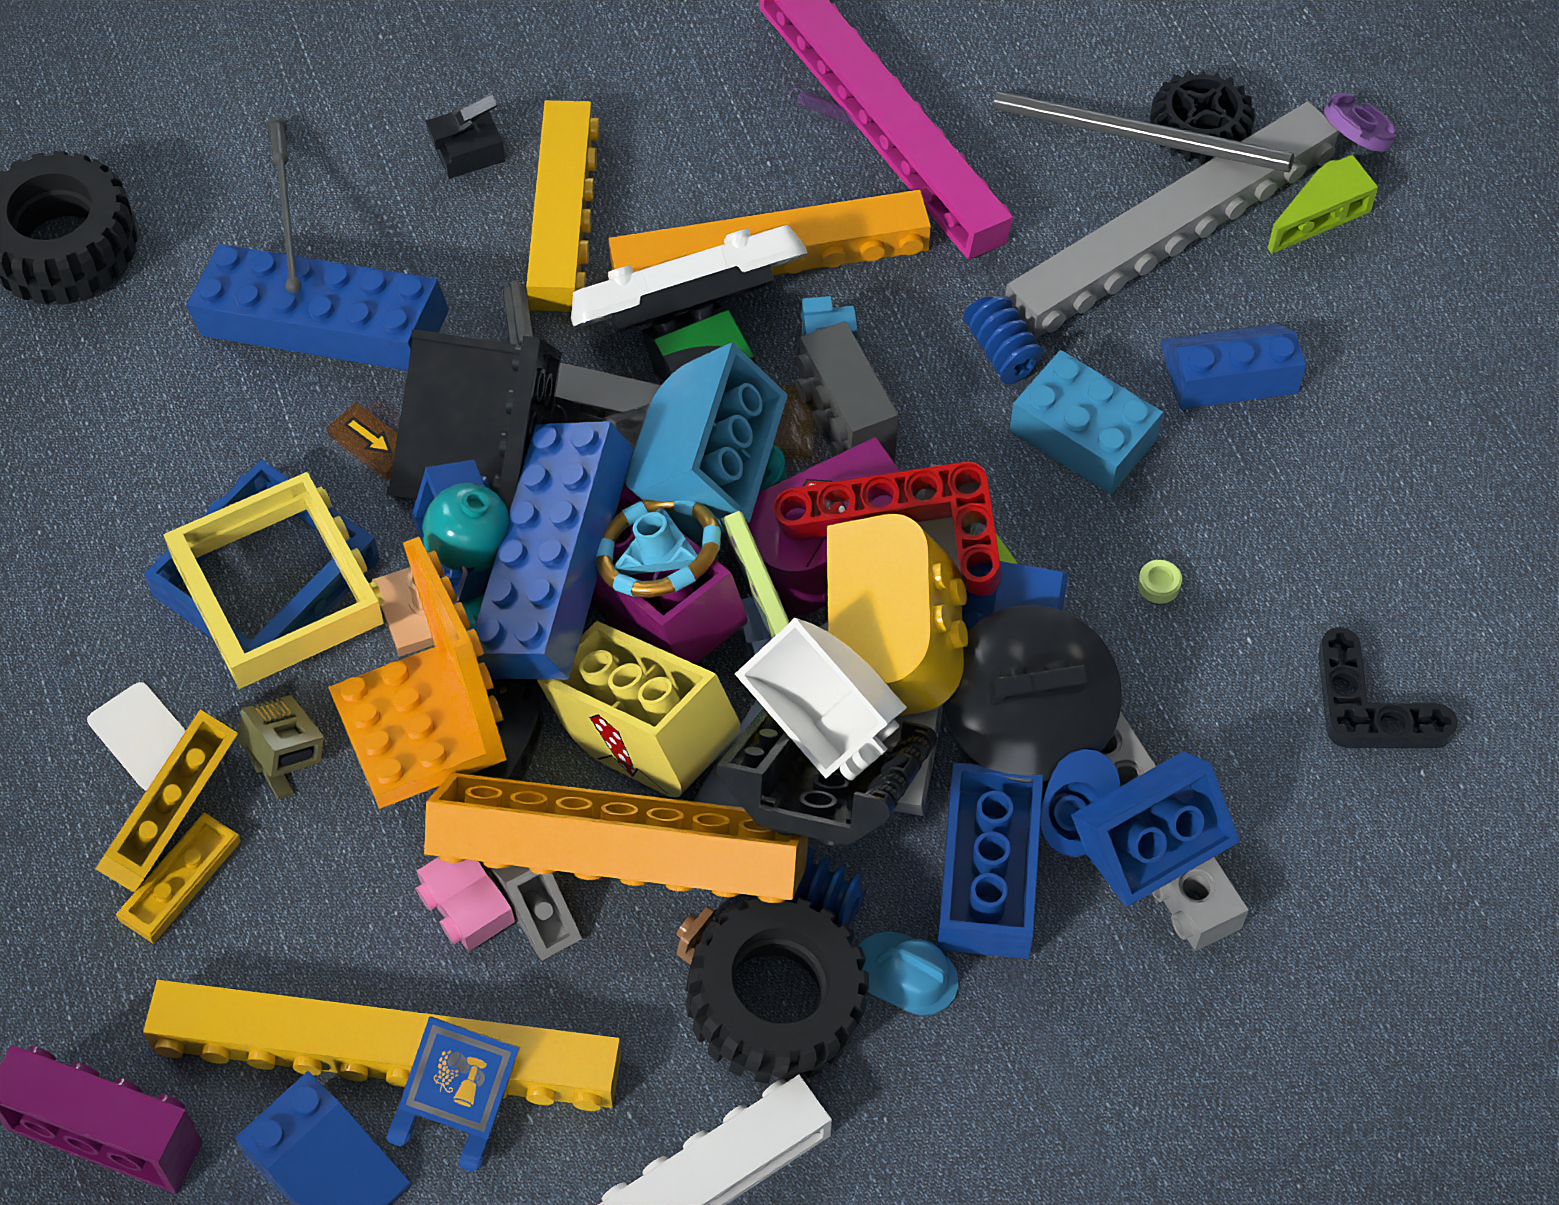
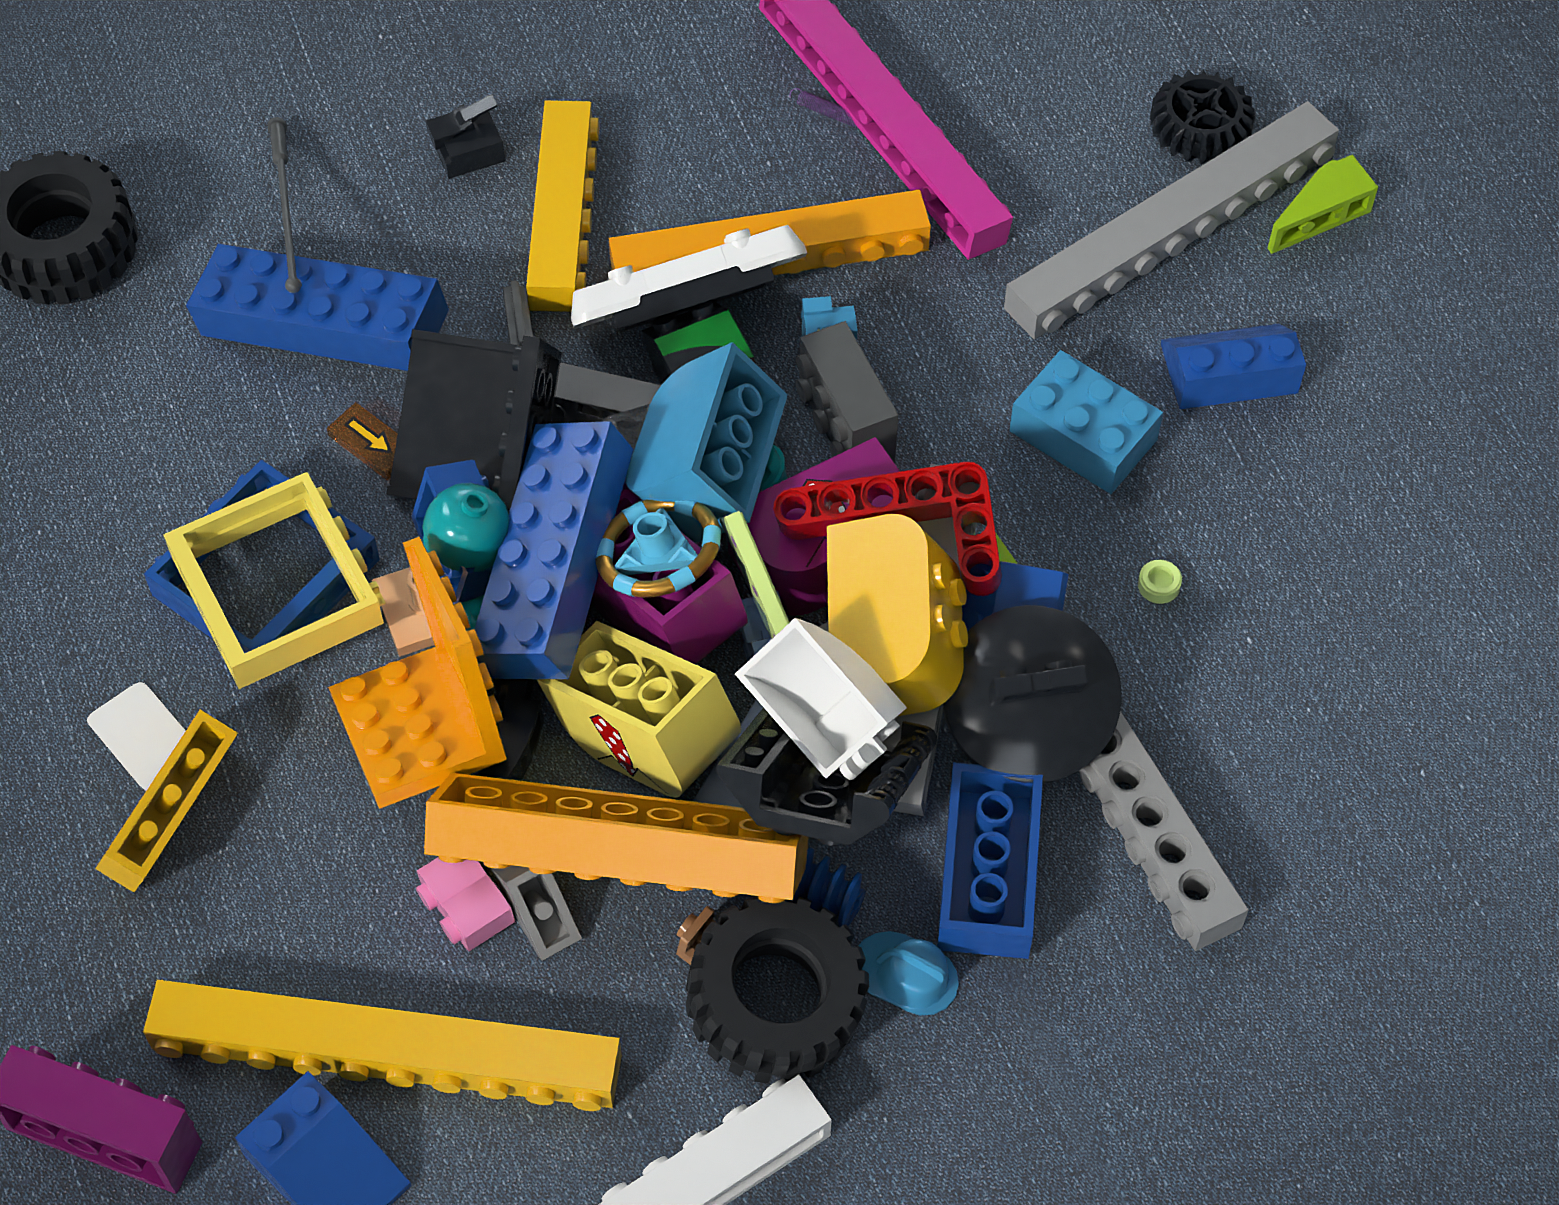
yellow tile [116,812,241,944] -> none
olive piece [236,695,324,800] -> none
blue flag [387,1016,520,1171] -> none
clear orange tile [773,384,813,459] -> none
blue piece [963,296,1043,385] -> none
dark grey piece [993,91,1294,173] -> none
blue piece [1040,749,1120,857] -> none
blue slope [1071,751,1240,907] -> none
black beam [1318,627,1458,748] -> none
medium lavender tile [1324,93,1397,152] -> none

